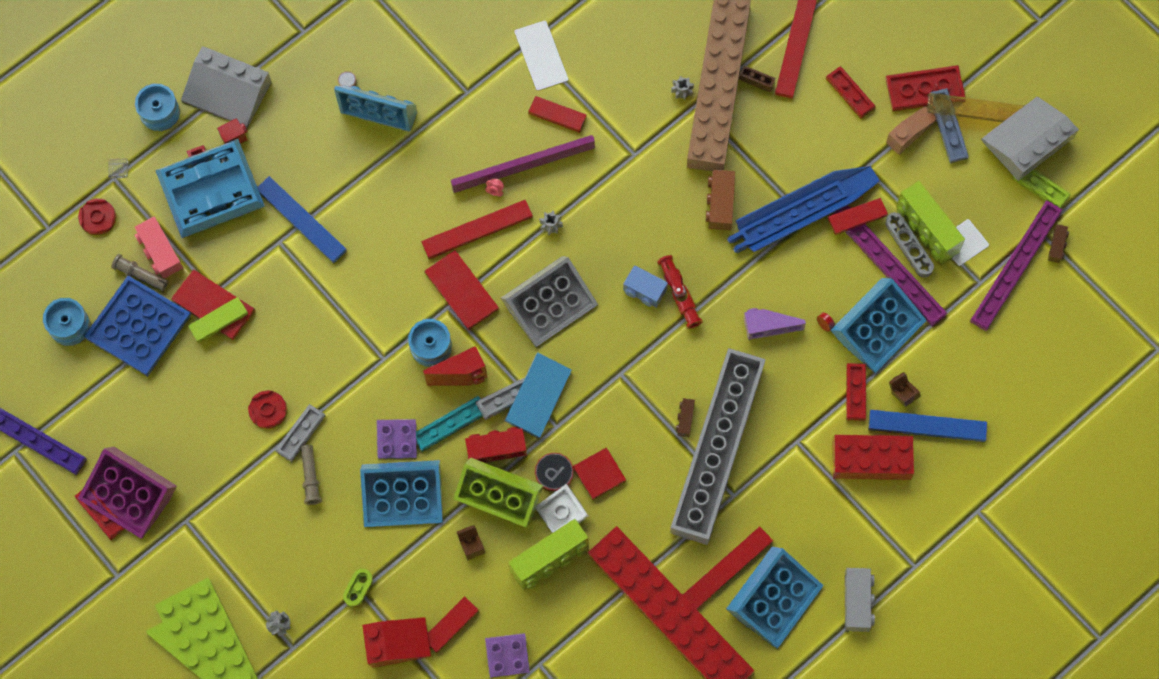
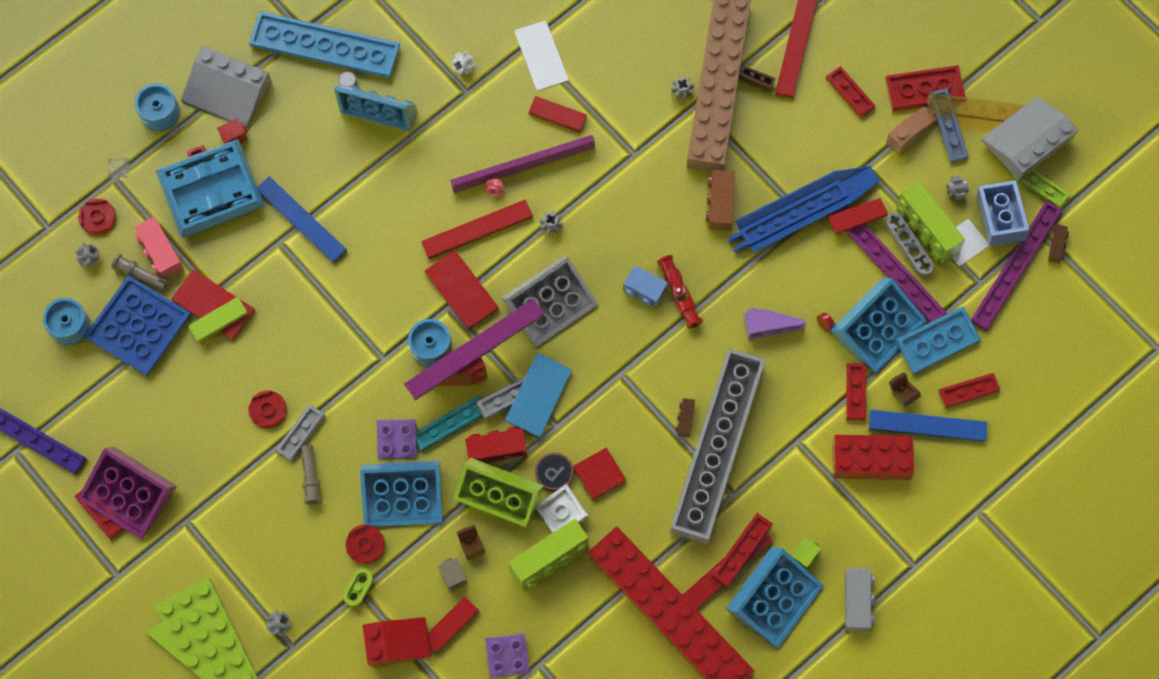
none -> light grey gear [75,243,100,267]
none -> dark azure plate [249,11,400,78]
none -> red tile [345,524,385,564]
none -> magenta tile [404,299,544,401]
none -> dark tan brick [438,558,468,592]
none -> white gear [451,51,475,75]
none -> red tile [711,513,773,588]
none -> lime brick [791,537,821,570]
none -> dark azure tile [895,306,981,374]
none -> red tile [938,373,1000,408]
none -> light grey gear [946,175,969,200]
none -> medium blue brick [976,180,1029,246]

